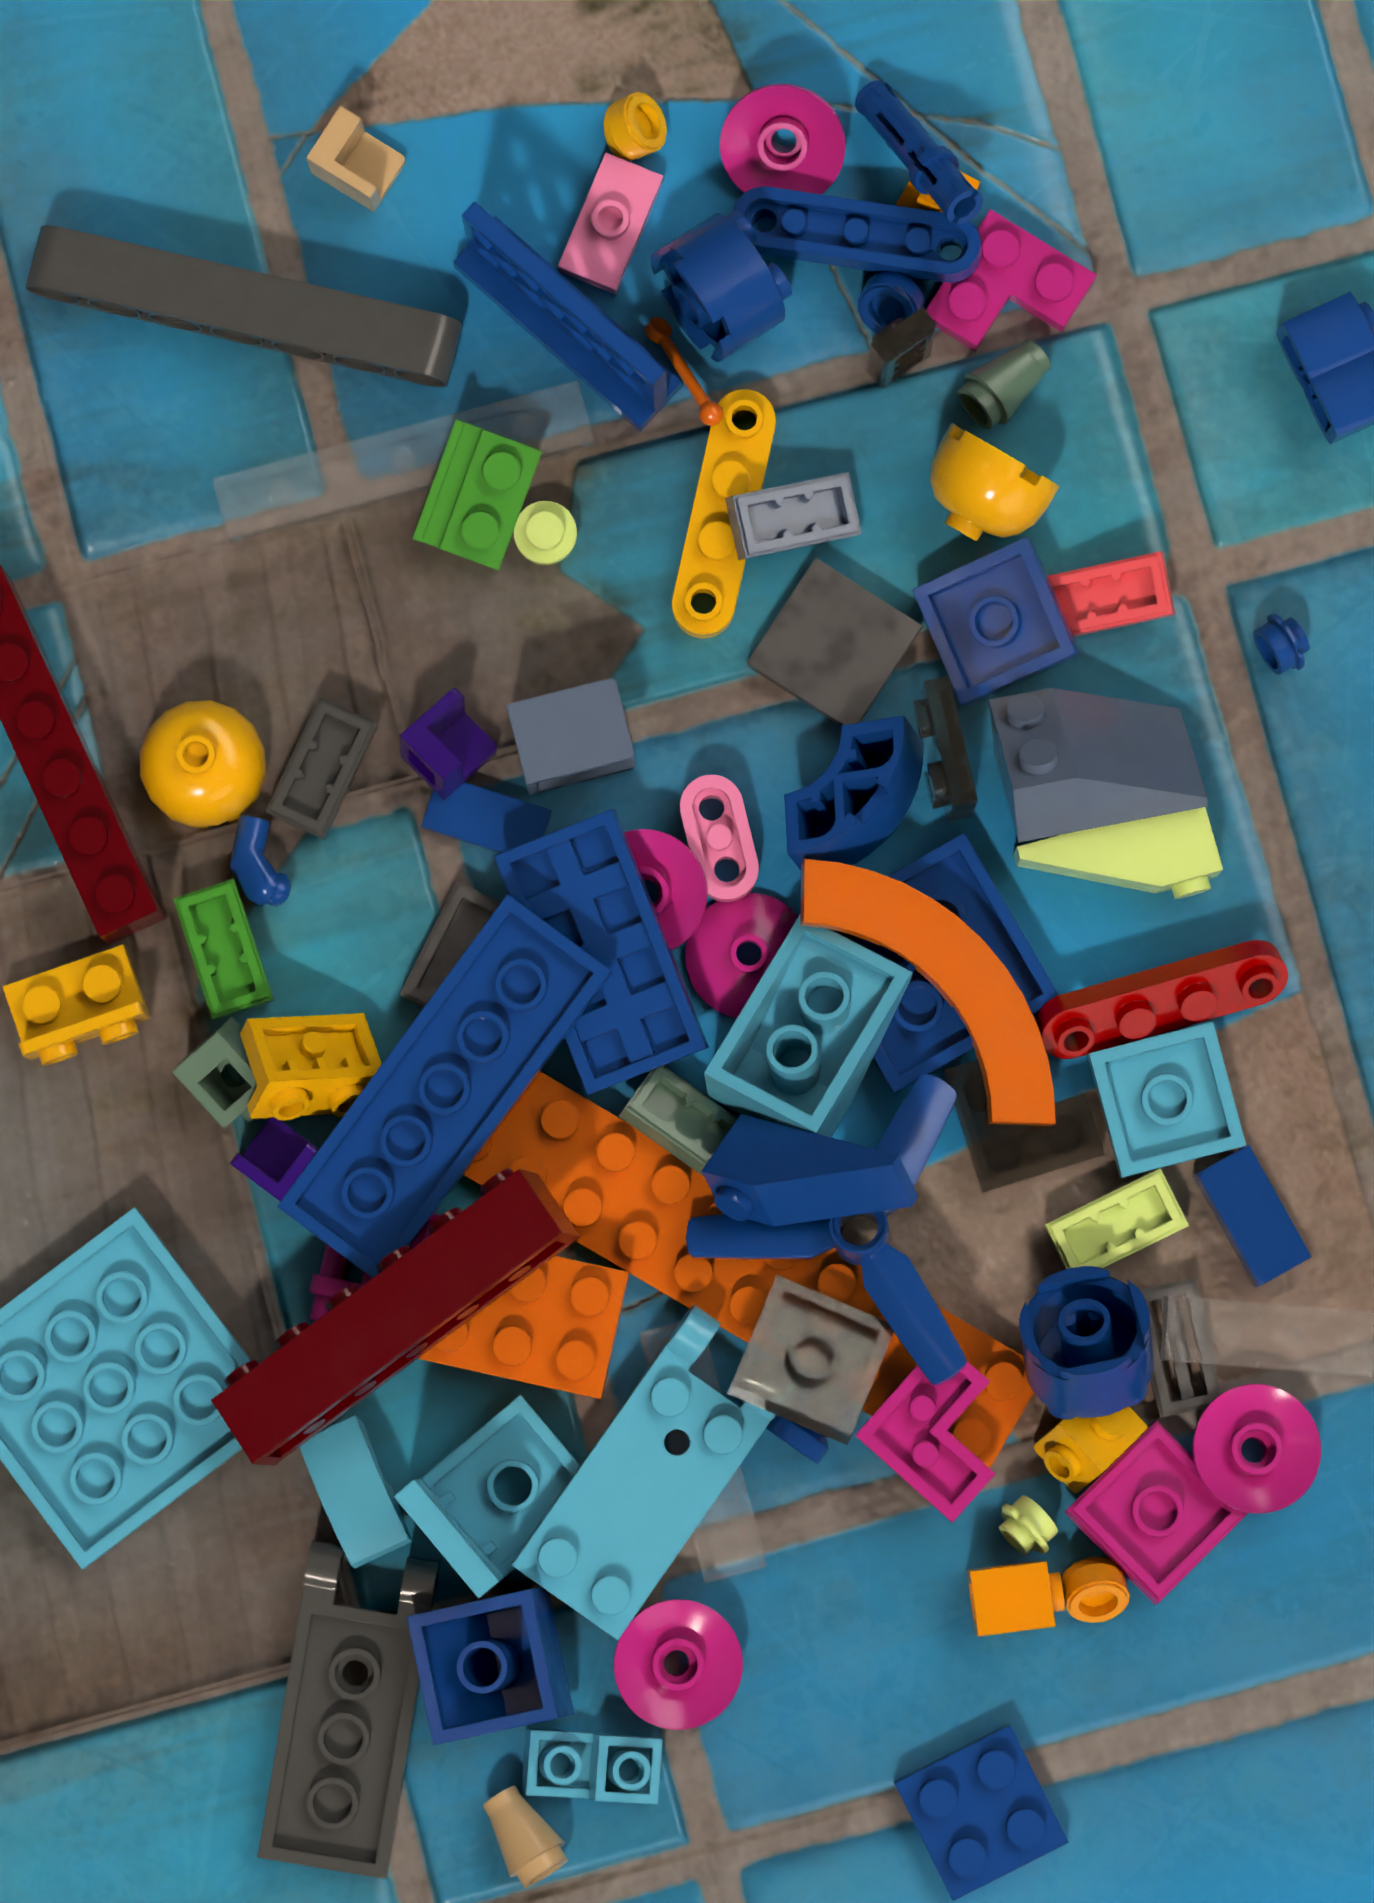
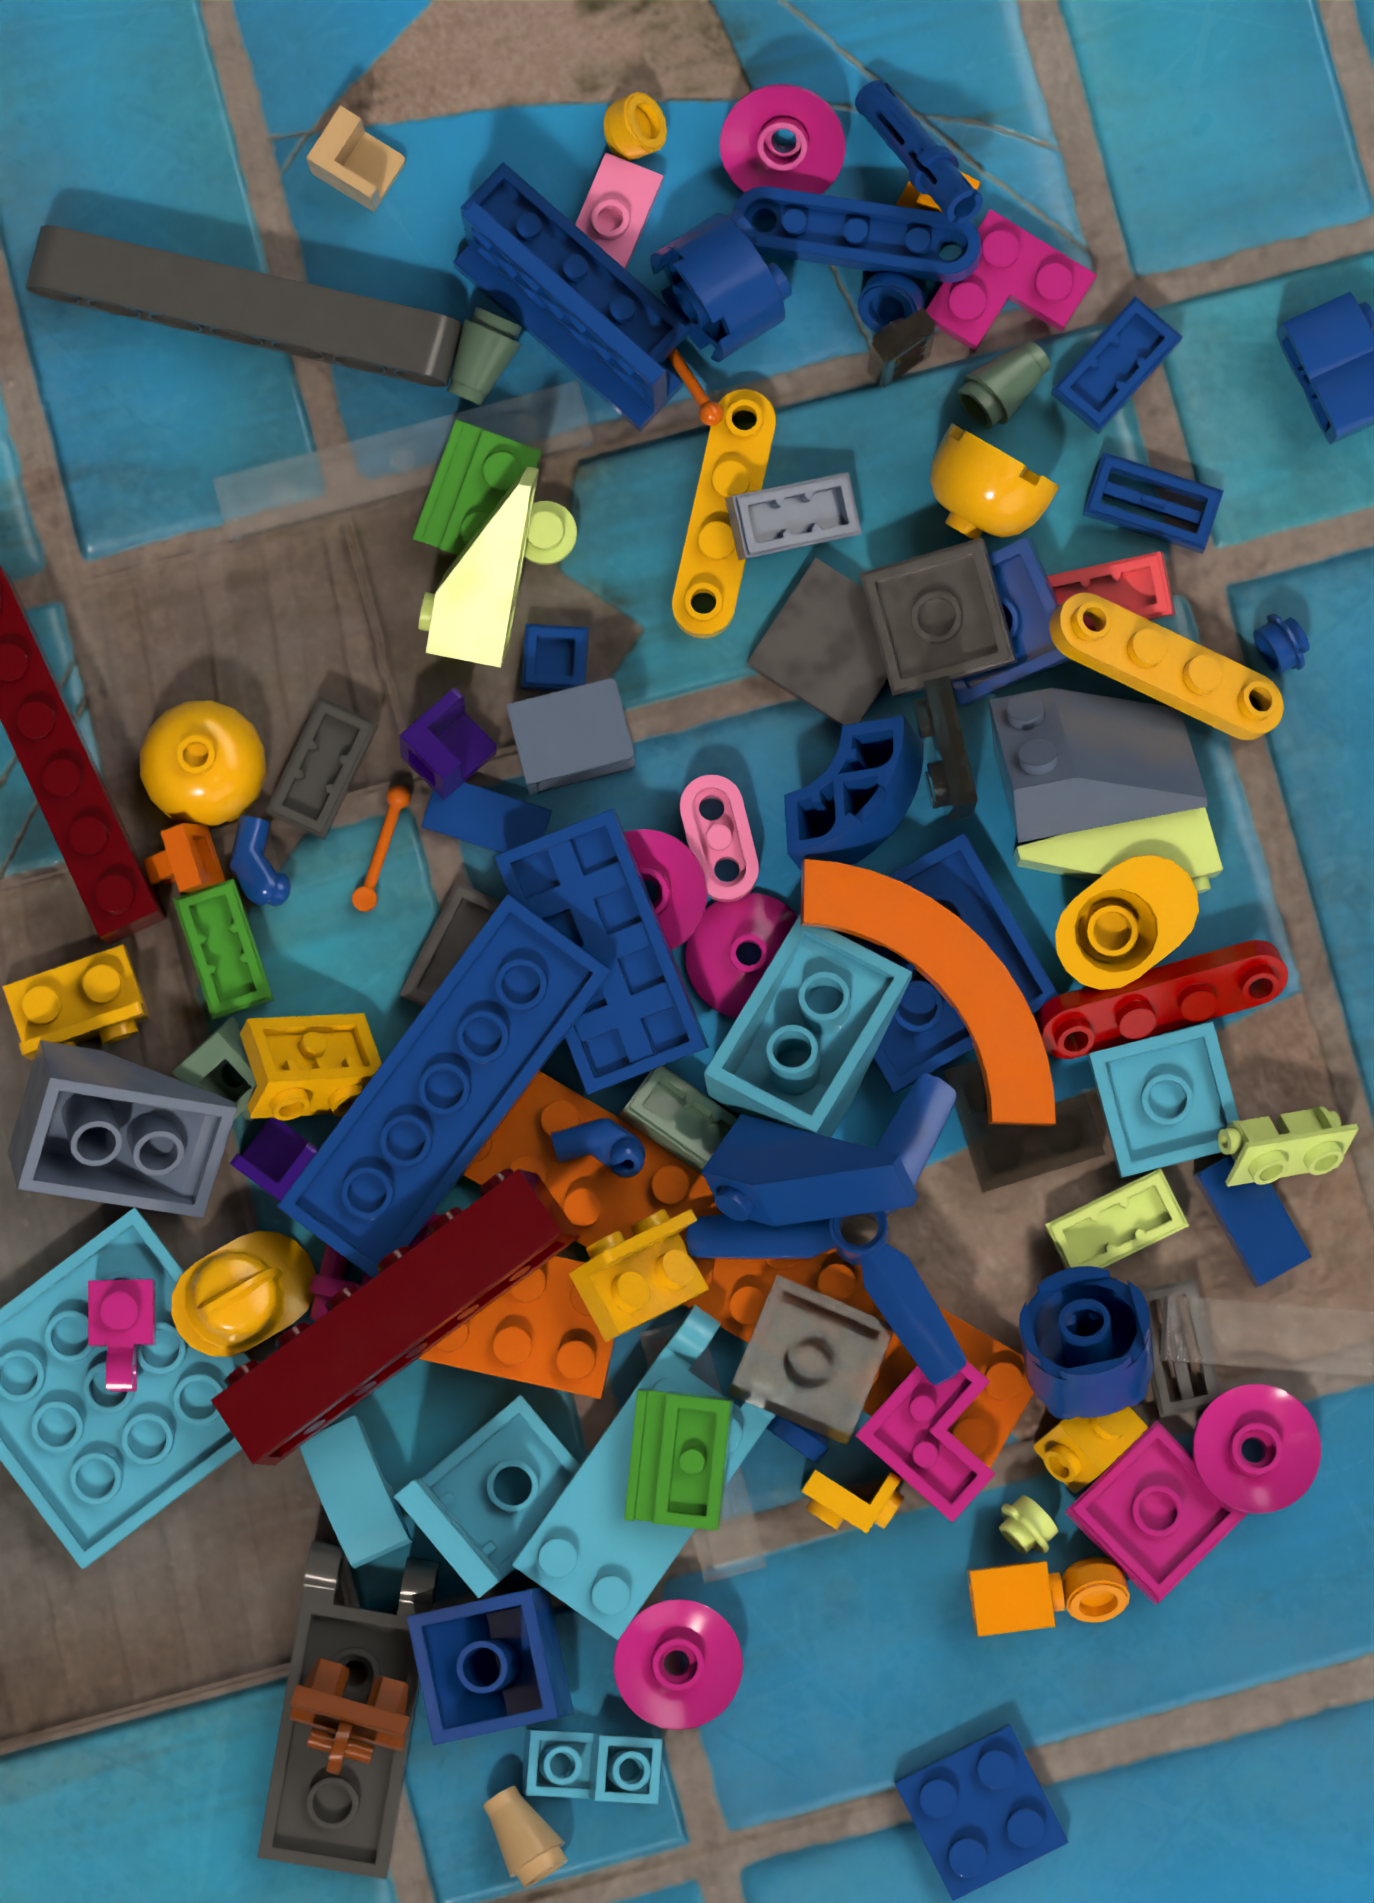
none -> sand blue slope [8,1040,237,1218]
none -> dark pink plate [88,1279,156,1392]
none -> orange tile [143,823,225,892]
none -> yellow piece [171,1231,316,1357]
none -> dark orange hips [290,1658,410,1775]
none -> orange hinge [352,784,411,912]
none -> yellowish green slope [418,466,539,668]
none -> sand green cone [447,307,522,406]
none -> blue tile [461,162,691,365]
none -> blue tile [521,623,589,692]
none -> blue arm [550,1118,645,1178]
none -> yellow bracket [568,1209,709,1342]
none -> bright green plate [624,1388,734,1531]
none -> yellow bracket [800,1469,905,1534]
none -> flat silver tile [859,538,1018,697]
none -> yellow plate [1049,593,1284,740]
none -> blue plate [1051,296,1183,435]
none -> yellow piece [1055,855,1199,990]
none -> blue tile [1083,452,1224,554]
none -> yellowish green hinge [1218,1106,1359,1187]

